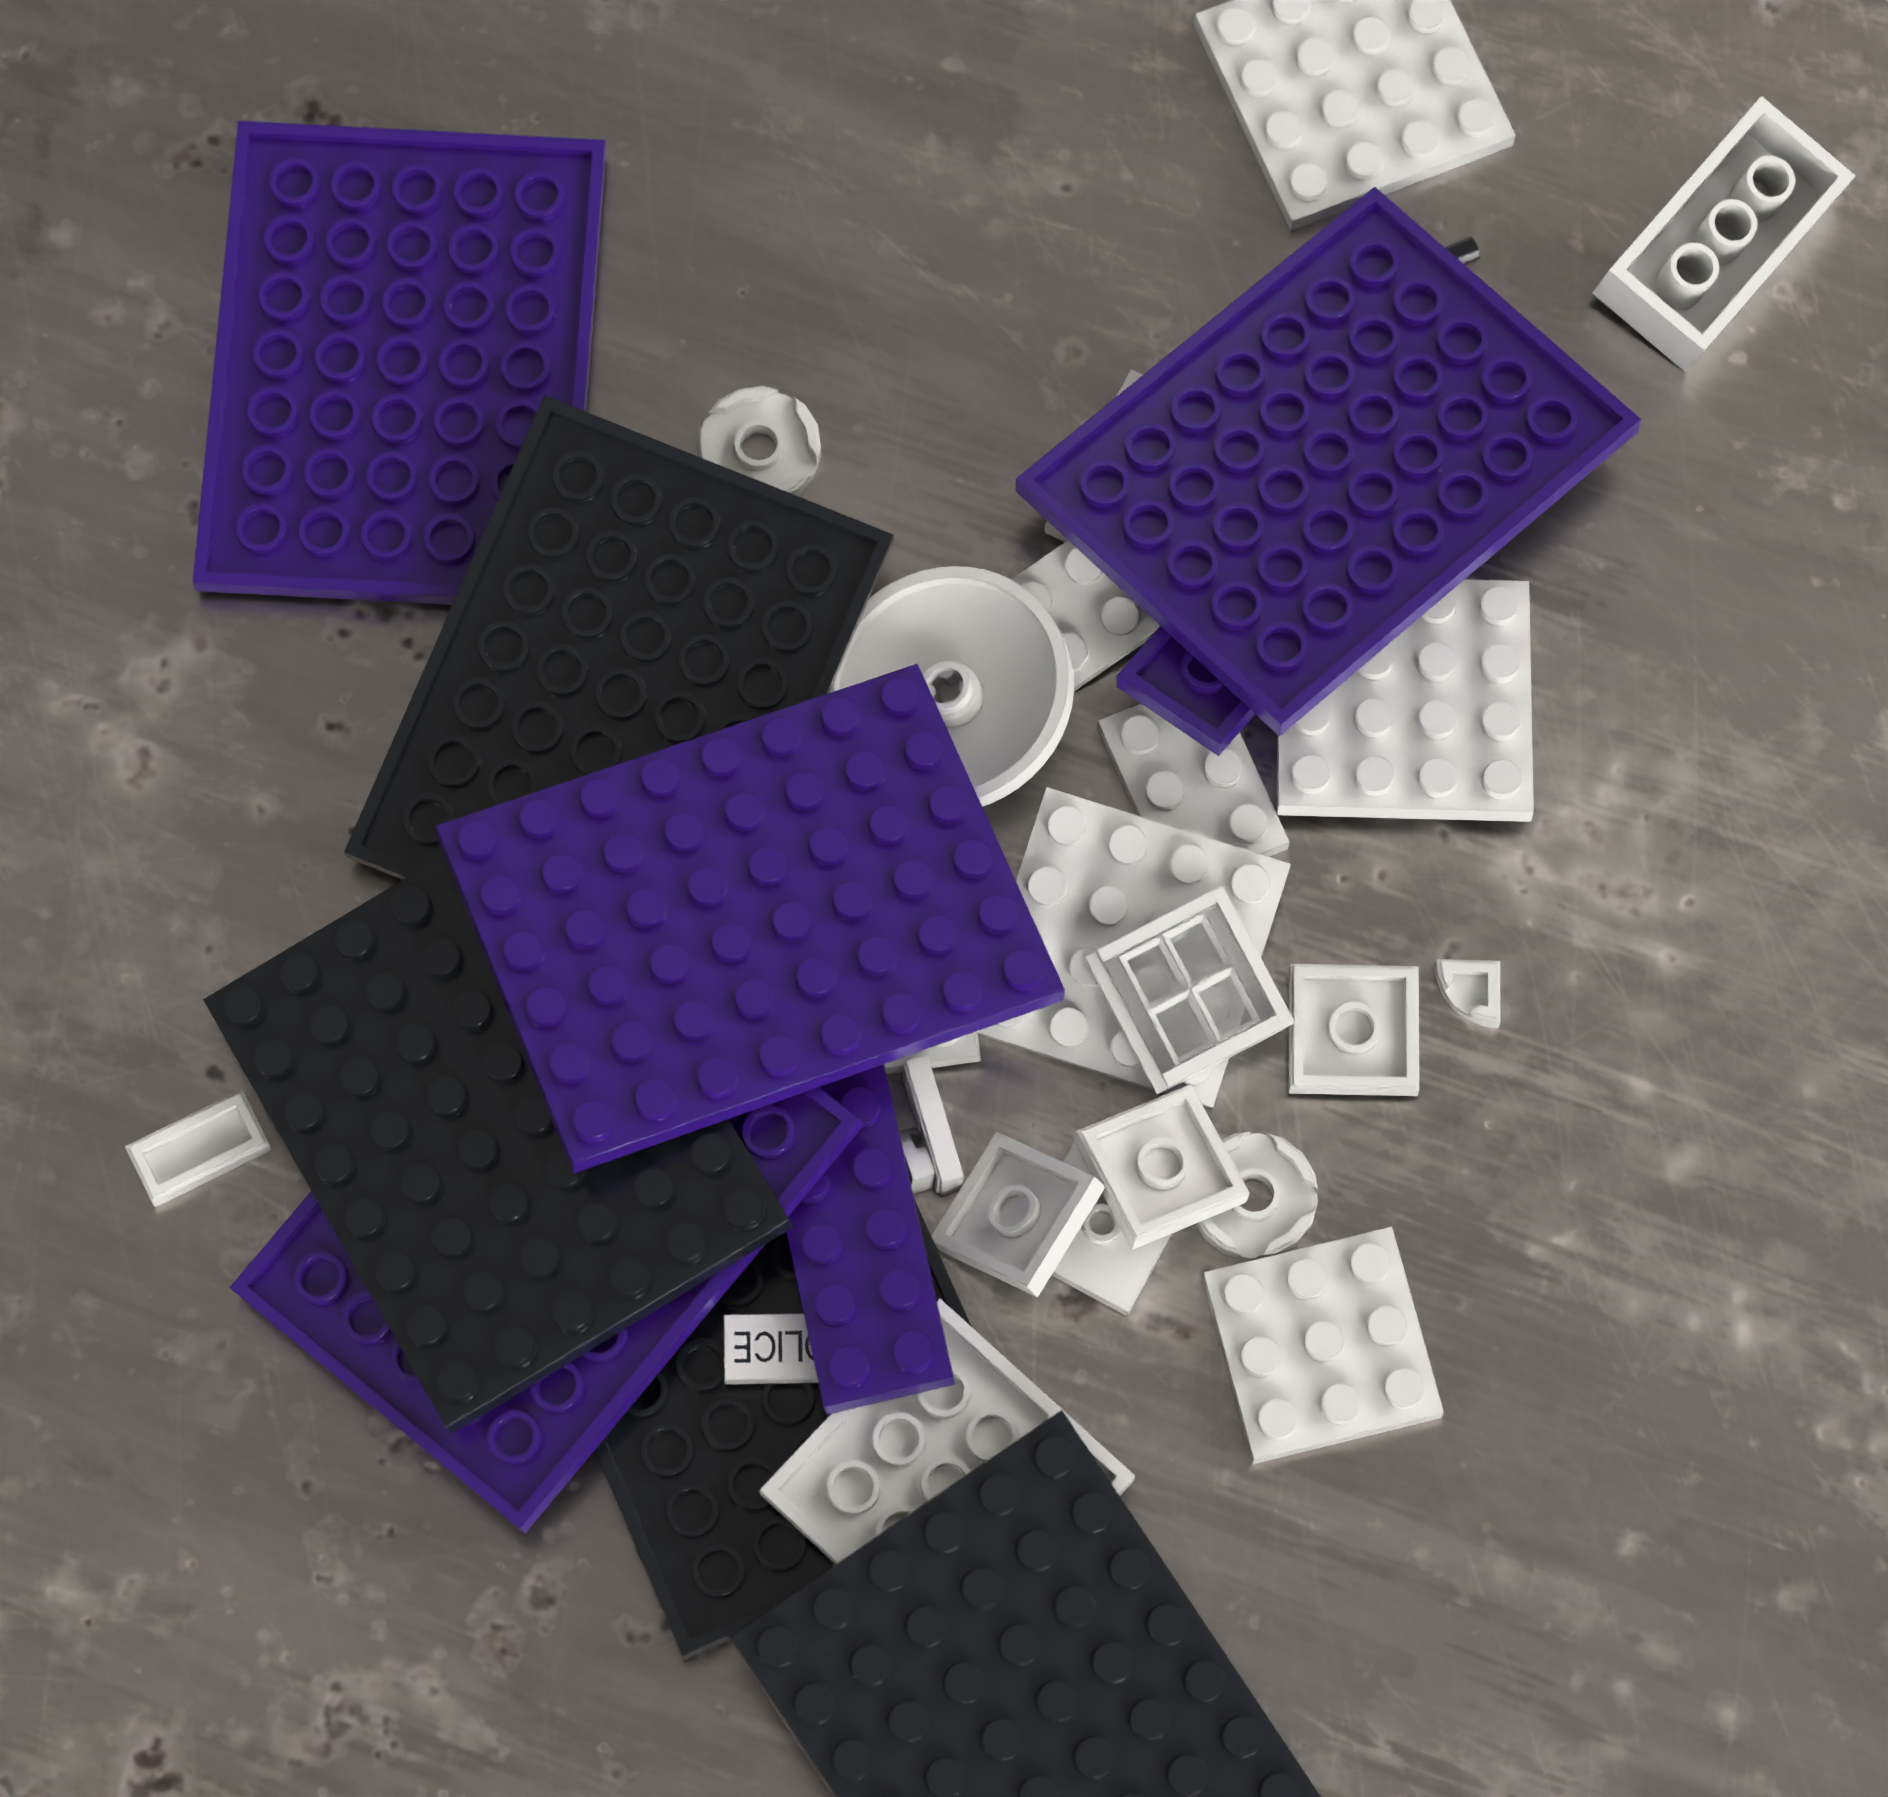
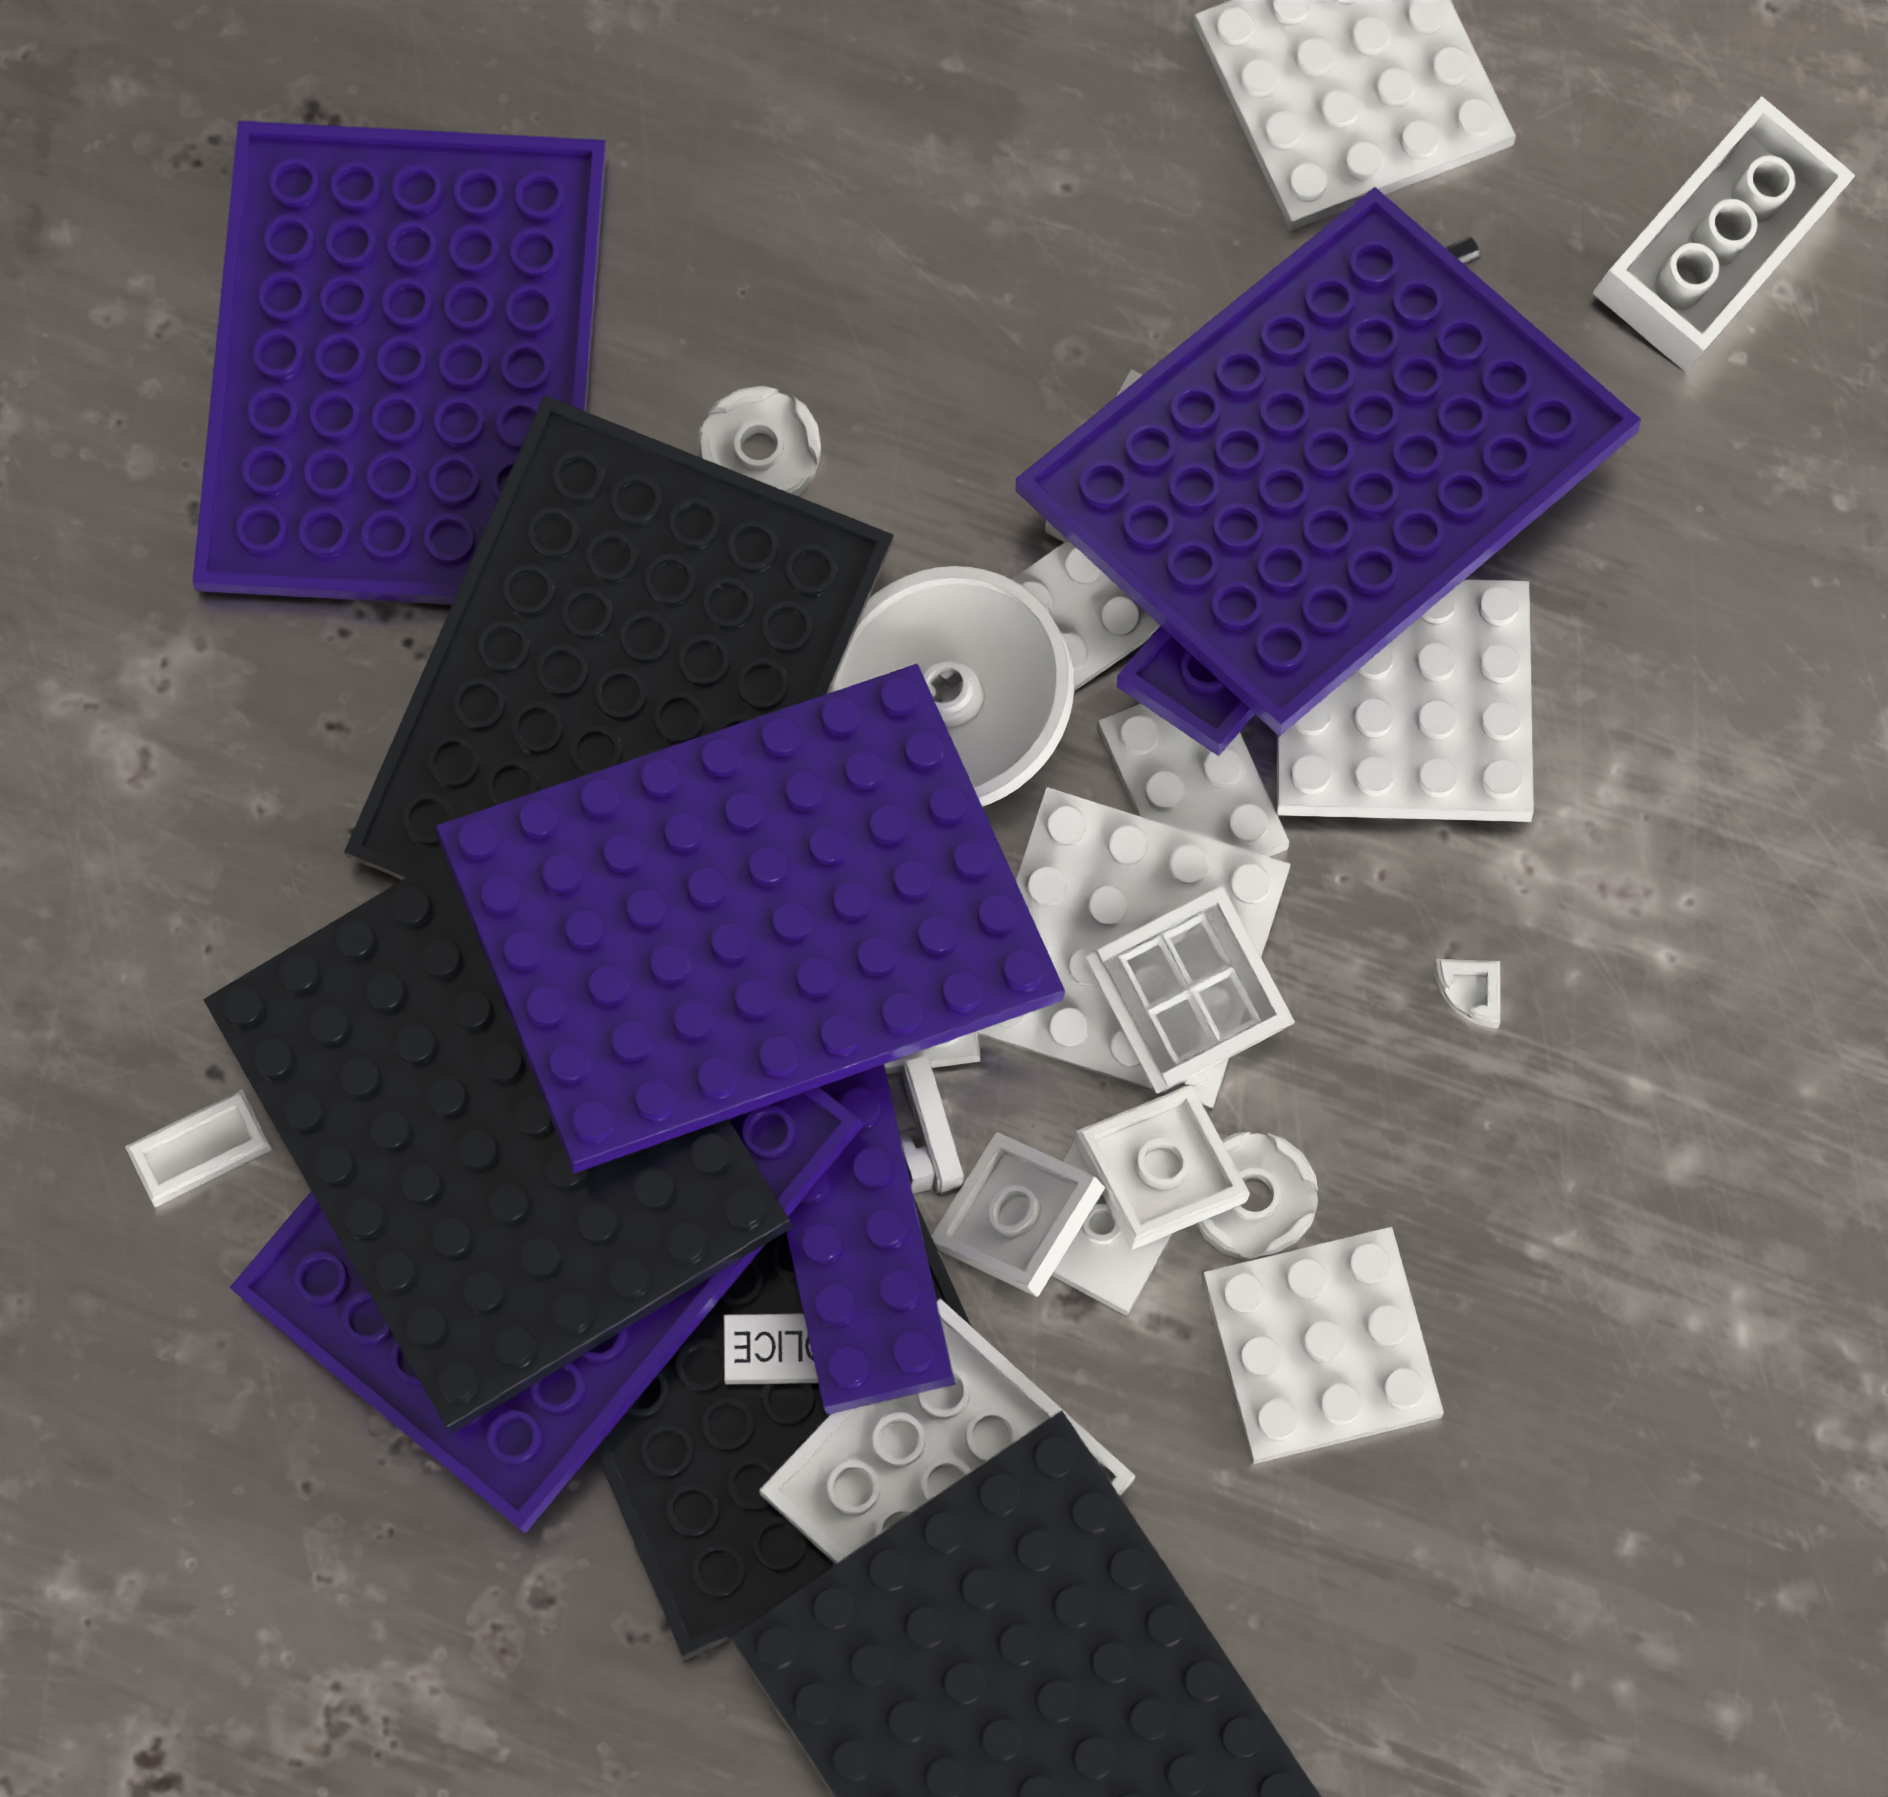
white plate [1289,964,1419,1096] -> none

